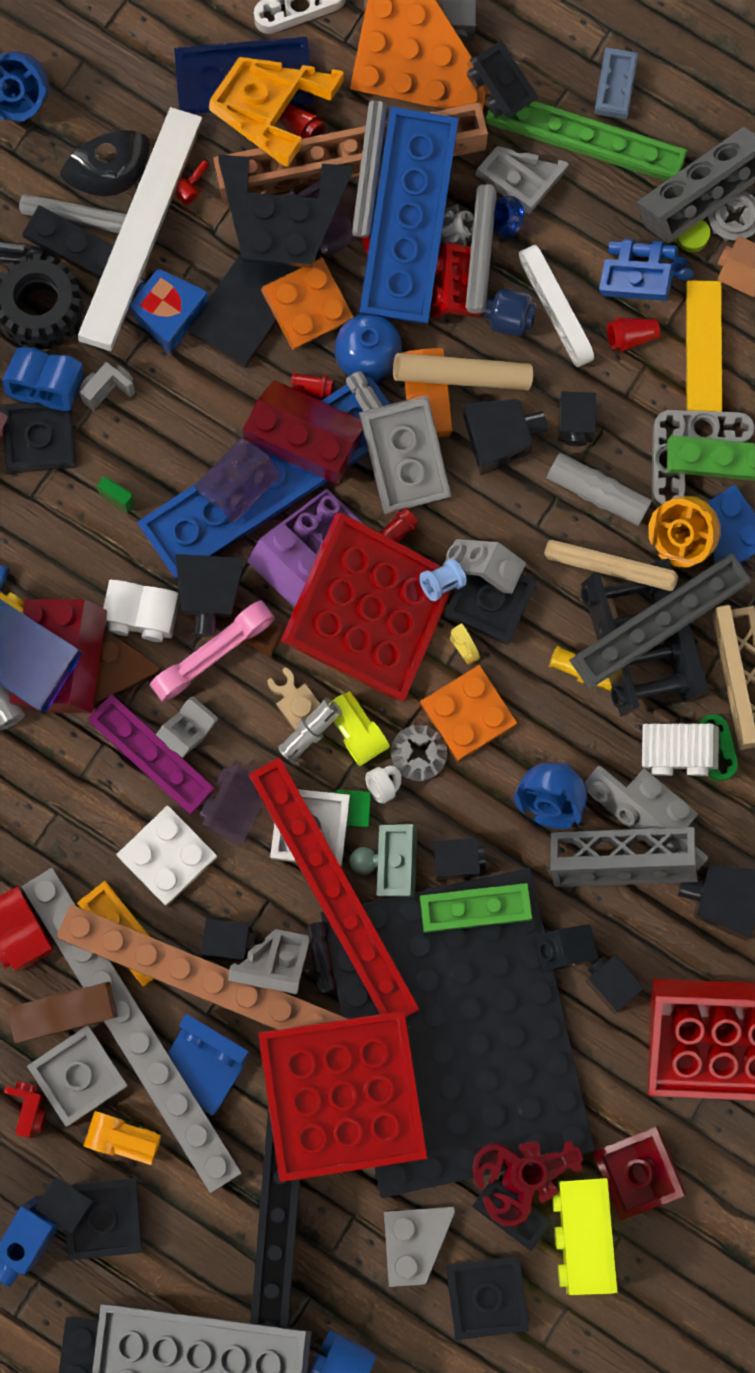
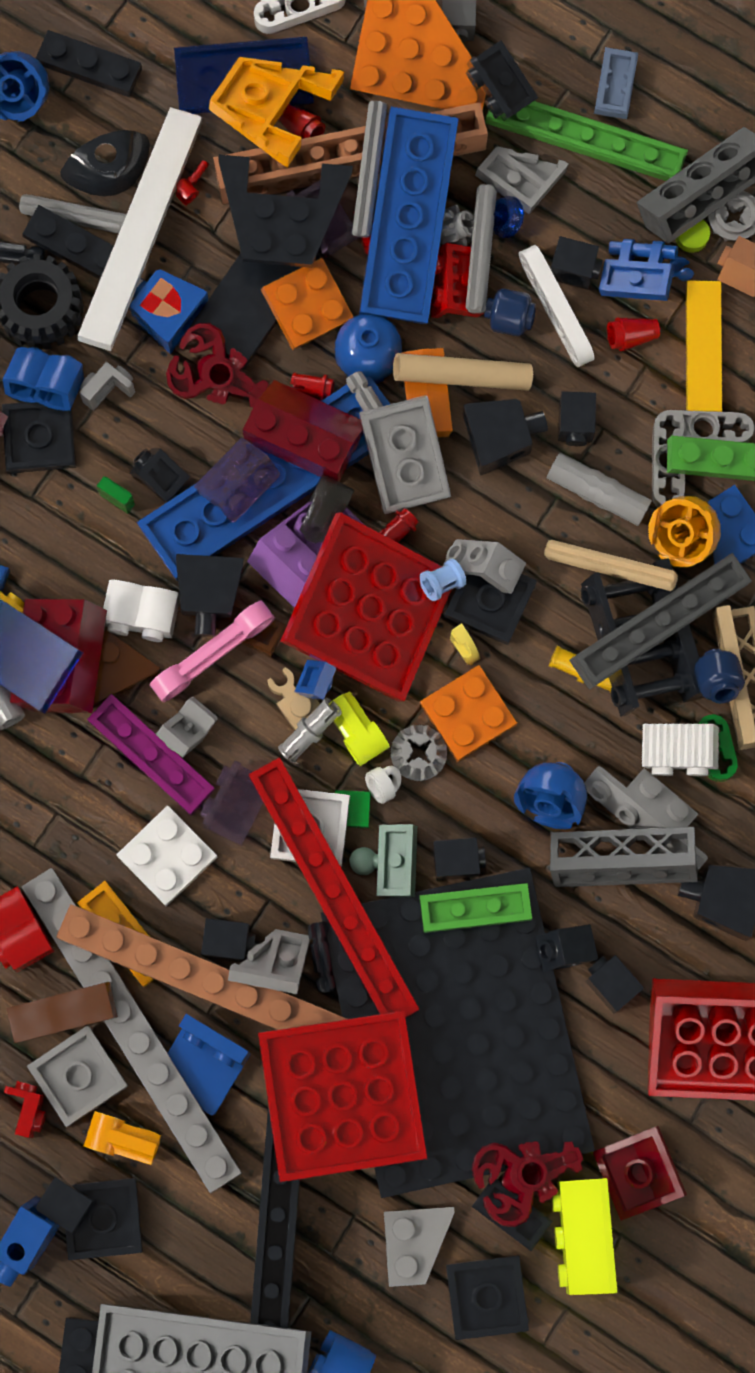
none -> black plate [36,30,142,98]
none -> black bracket [129,448,190,502]
none -> dark red animal [166,323,269,407]
none -> blue plate [294,660,336,700]
none -> clear smoke piece [299,474,354,544]
none -> black brick [551,236,603,290]
none -> dark blue head [694,649,745,704]

